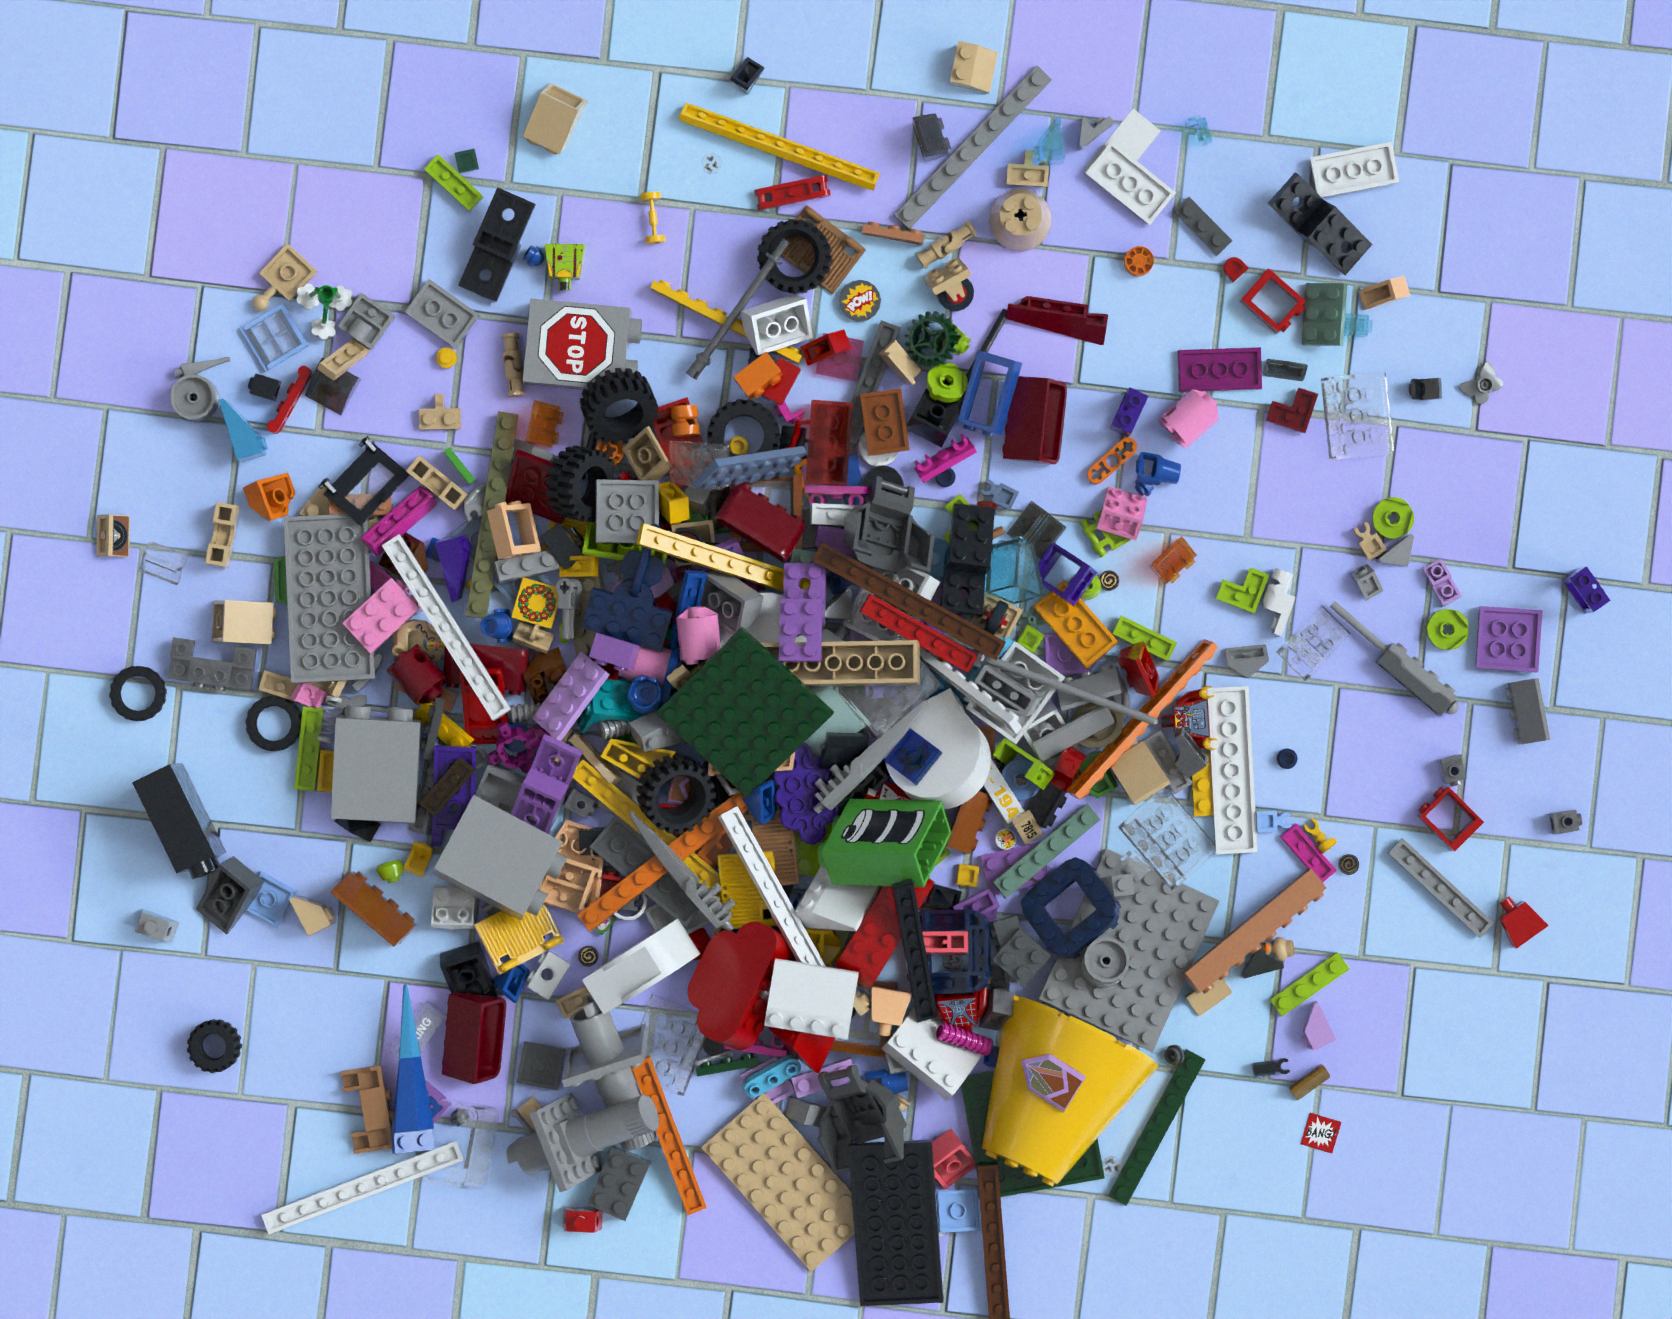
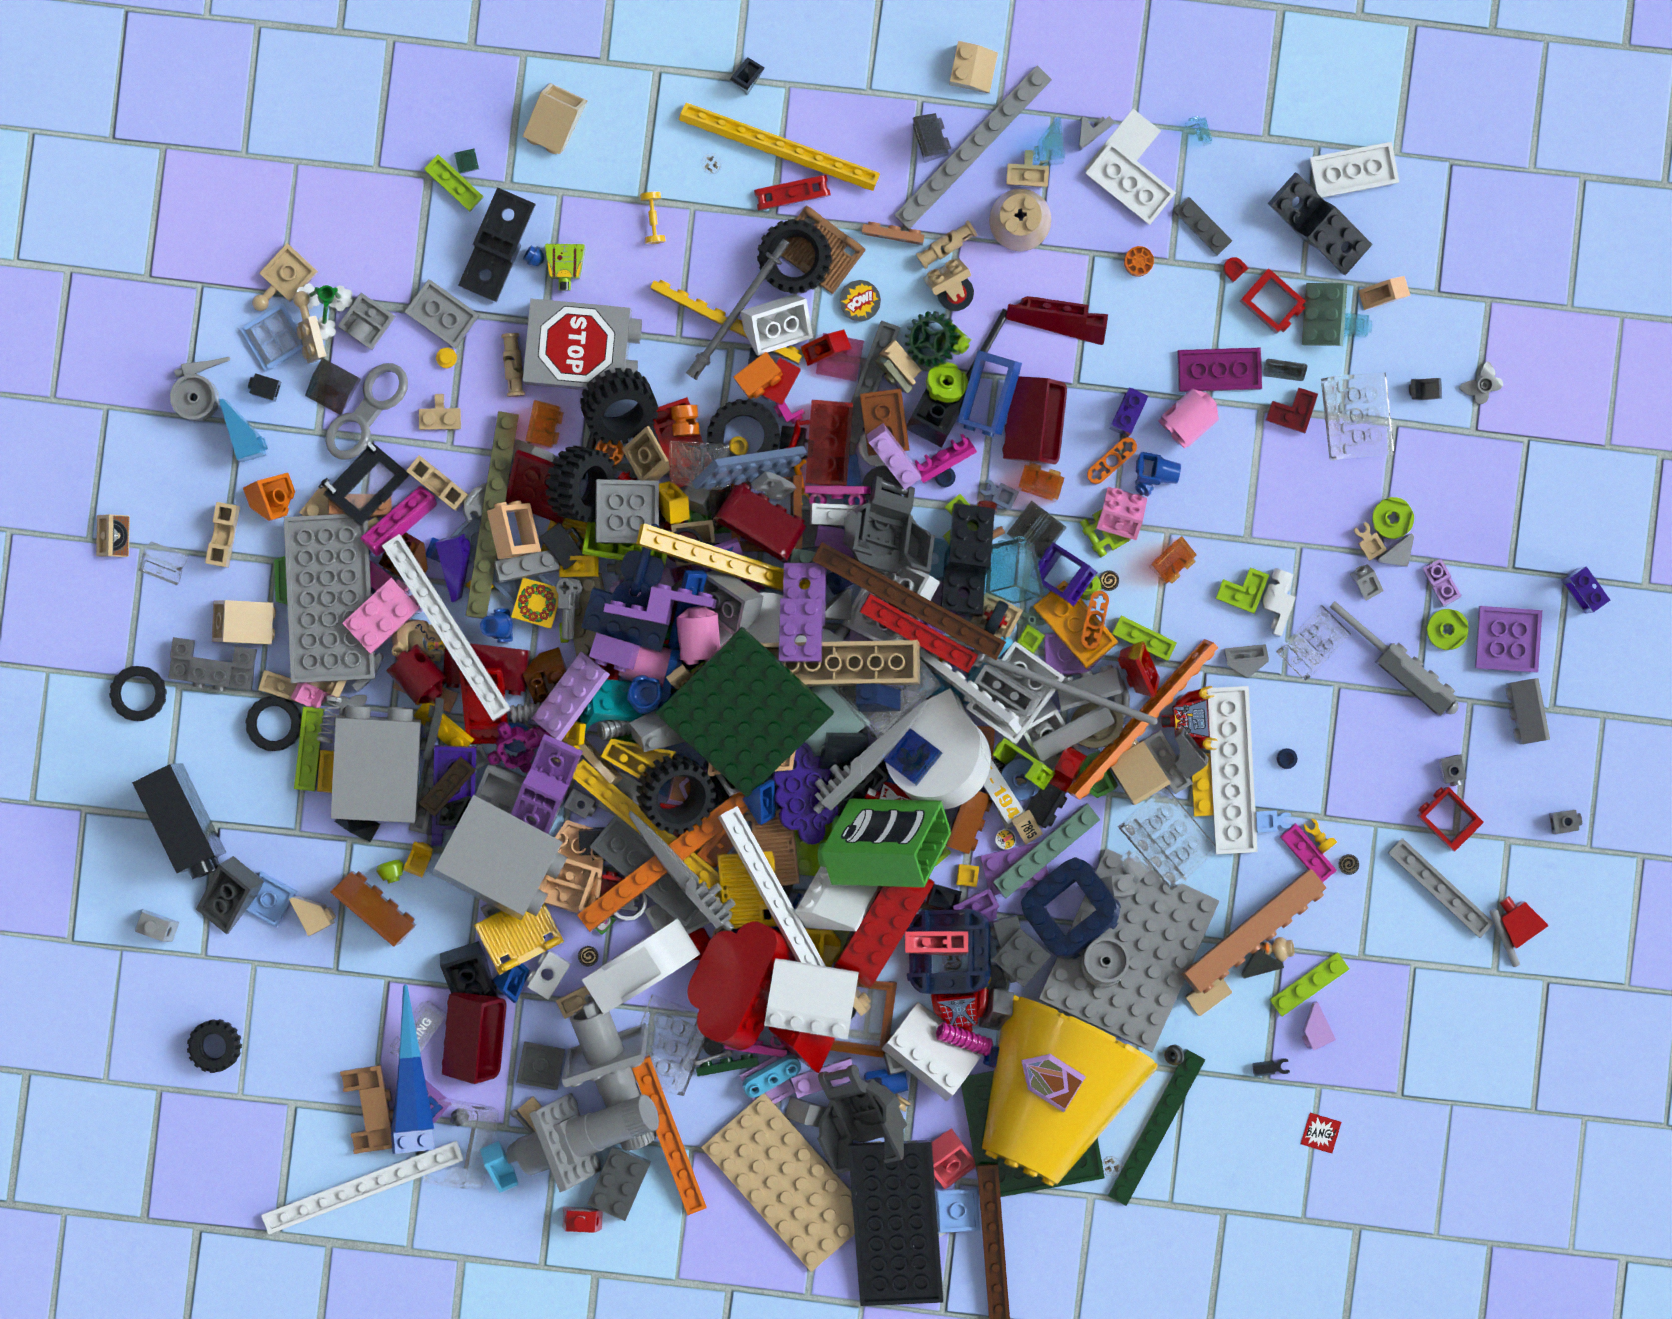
red plate [267,366,312,434] -> none
tan plate [317,338,370,381] -> none
white plate [431,887,476,930] -> none
bright green tile [444,447,477,485] -> none
tan hips [512,621,555,654] -> none
light nougat torso [871,986,911,1036] -> none
black tile [891,879,938,1022] -> none
pearl gold slope [1289,1065,1330,1100] -> none
none -> tan plate [293,291,326,364]
none -> light grey bar [325,363,408,460]
none -> pearl dark grey piece [438,796,471,826]
none -> medium azure panel [480,1141,518,1193]
none -> yellow plate [563,721,586,750]
none -> medium lavender bracket [603,584,717,625]
none -> light grey slope [751,471,796,500]
none -> dark blue slope [856,683,901,712]
none -> lavender brick [866,423,922,490]
none -> olive plate [875,356,913,394]
none -> clear orange slope [1017,462,1065,502]
none -> orange beam [1081,591,1109,651]
none -> light grey bar [1489,909,1520,967]

